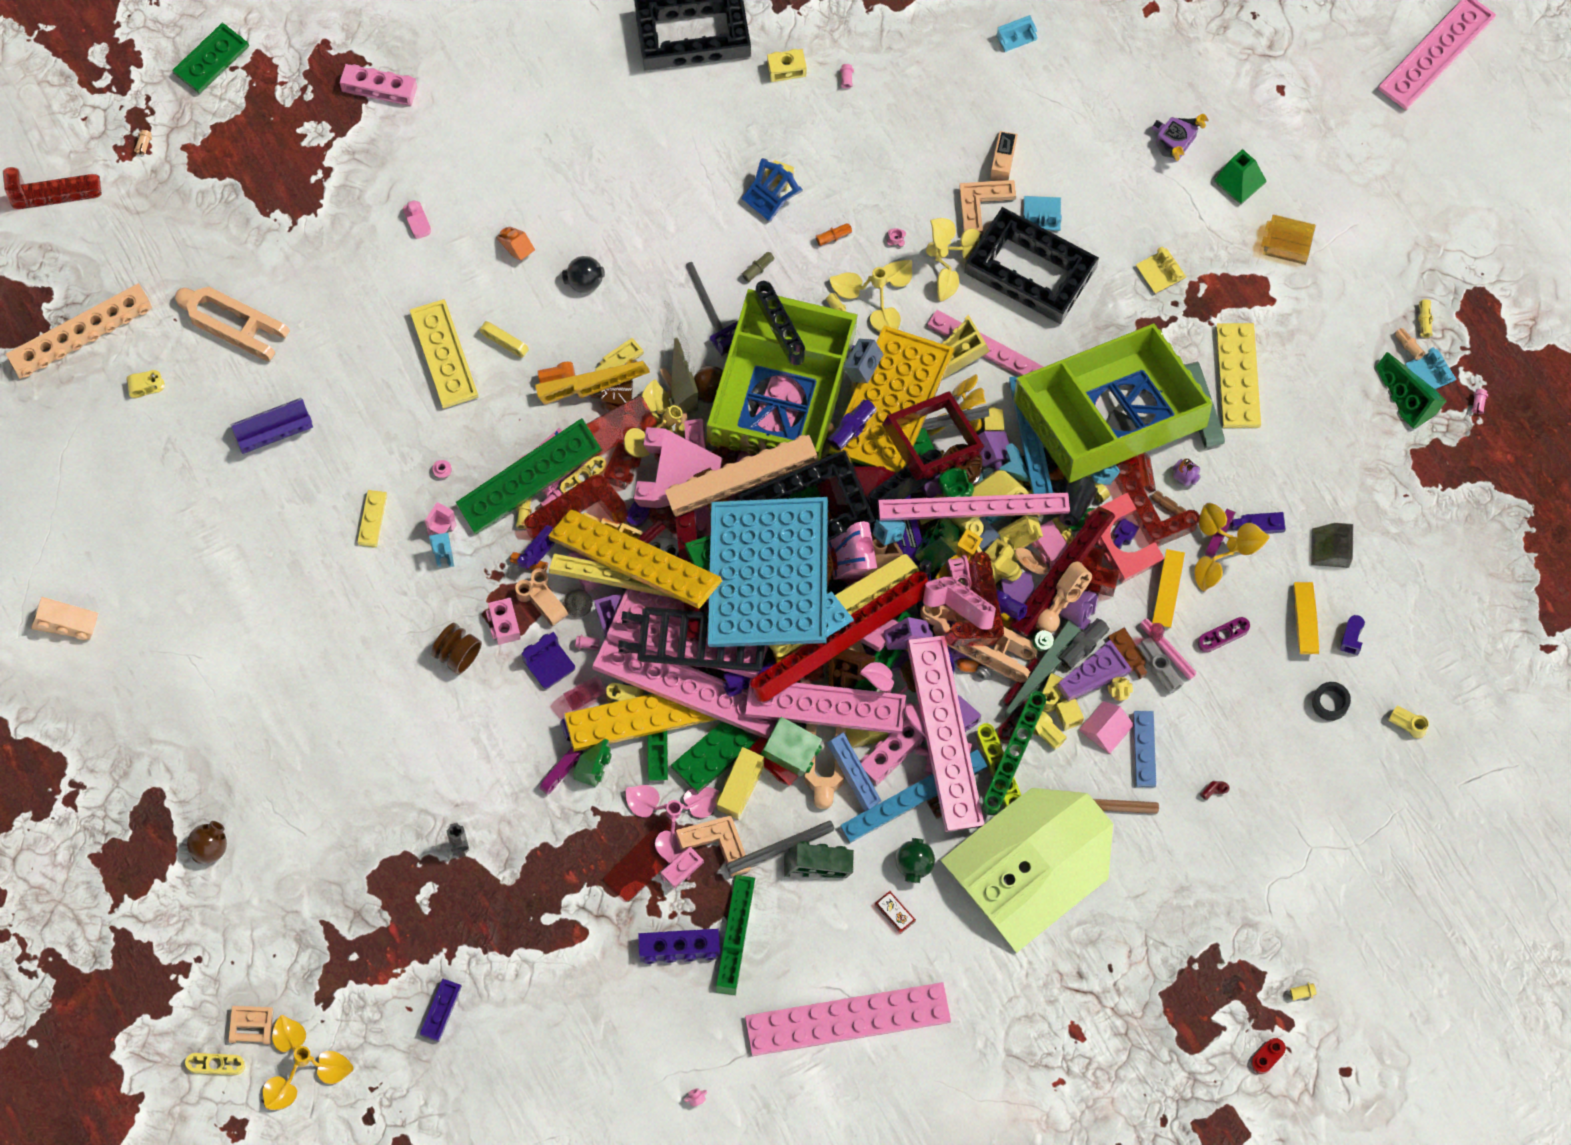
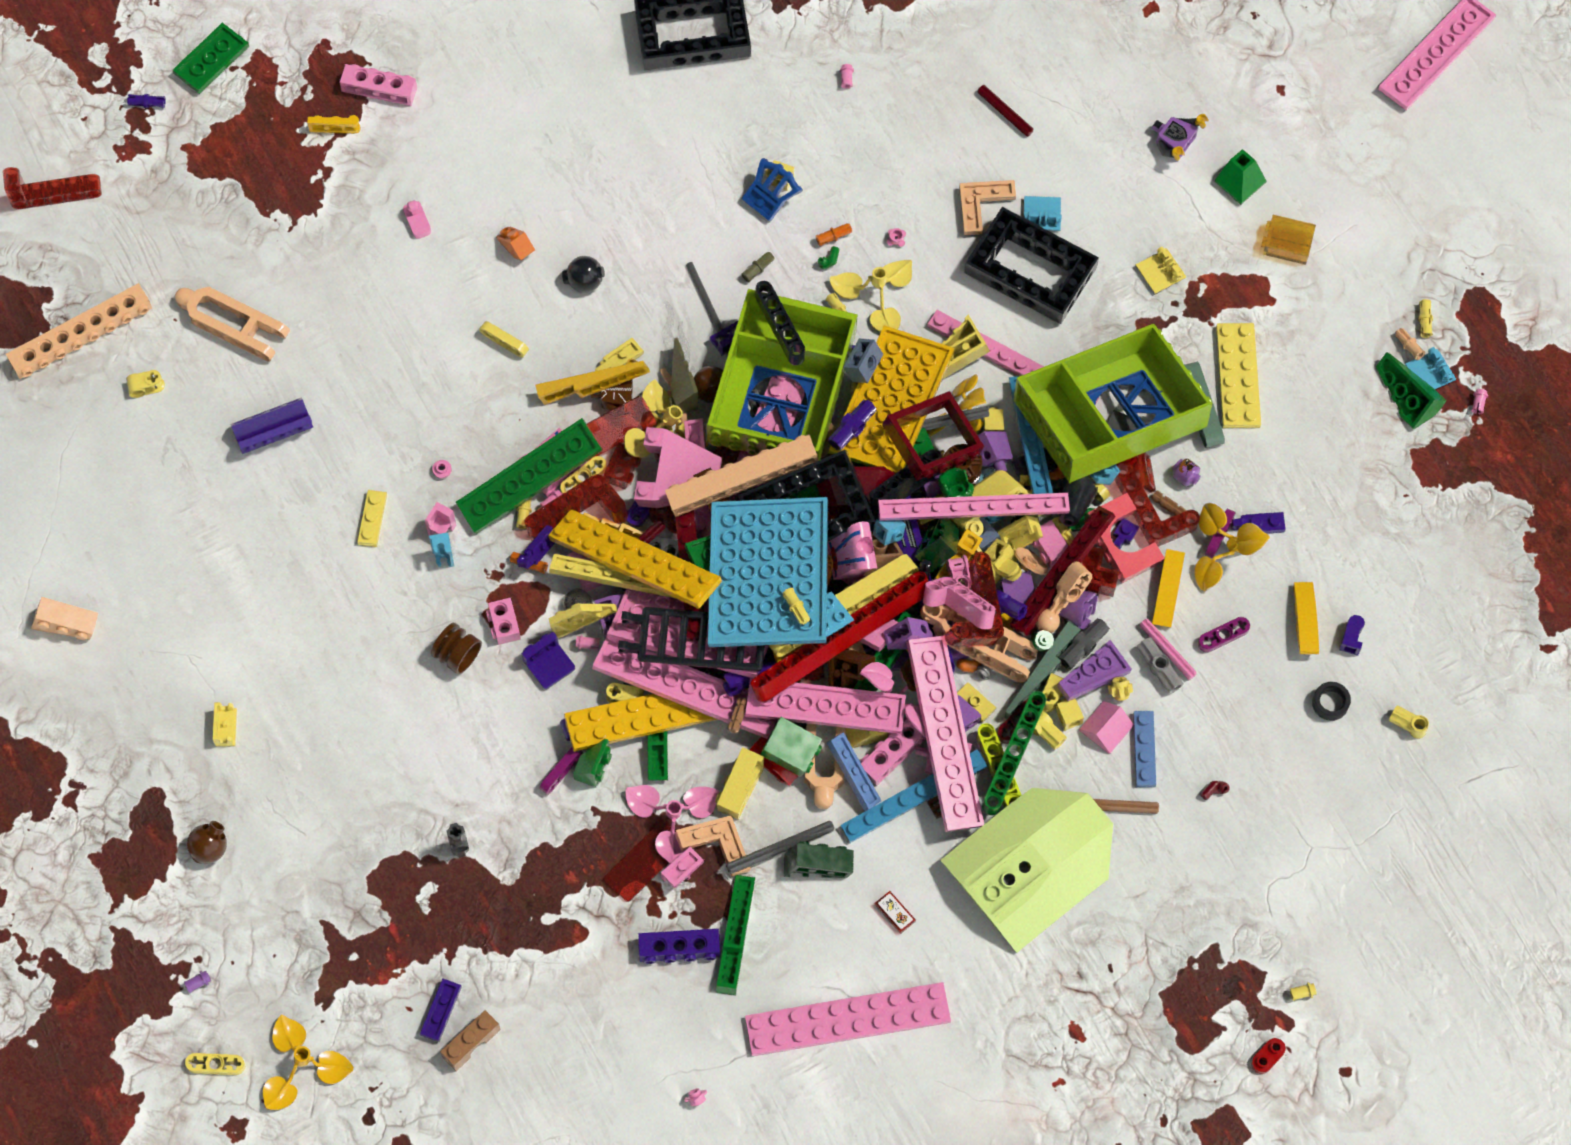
light nougat pin [134,130,152,155] -> none
light nougat plate [229,1006,273,1045] -> none
light yellow plate [409,299,479,409] -> none
light nougat piece [515,568,568,626] -> none
orange piece [537,361,576,383] -> none
clear pink brick [562,675,607,711] -> none
green plate [671,721,755,794] -> none
light yellow brick [767,49,807,82] -> none
dark green brick [895,838,935,883] -> none
light yellow plant [926,218,982,301] -> none
light nougat slope [990,131,1018,181] -> none
medium azure hinge [996,15,1038,52] -> none
medium azure slope [999,443,1030,482] -> none
dark red axle [1003,658,1040,707] -> none
dark orange hinge [1108,627,1147,679] -> none
clear pink pin [1149,623,1165,642] -> none
clear smoke slope [1311,523,1353,568] -> none
none -> dark purple pin [127,94,166,108]
none -> medium lavender pin [184,970,211,993]
none -> light yellow hinge [213,702,237,746]
none -> yellow plate [307,115,361,134]
none -> medium nougat arch [440,1010,501,1071]
none -> light yellow wing [548,603,618,639]
none -> medium nougat axle [727,697,747,734]
none -> light yellow axle [782,588,810,625]
none -> green arm [817,246,840,269]
none -> light yellow plate [957,682,996,723]
none -> dark red axle [978,85,1034,137]

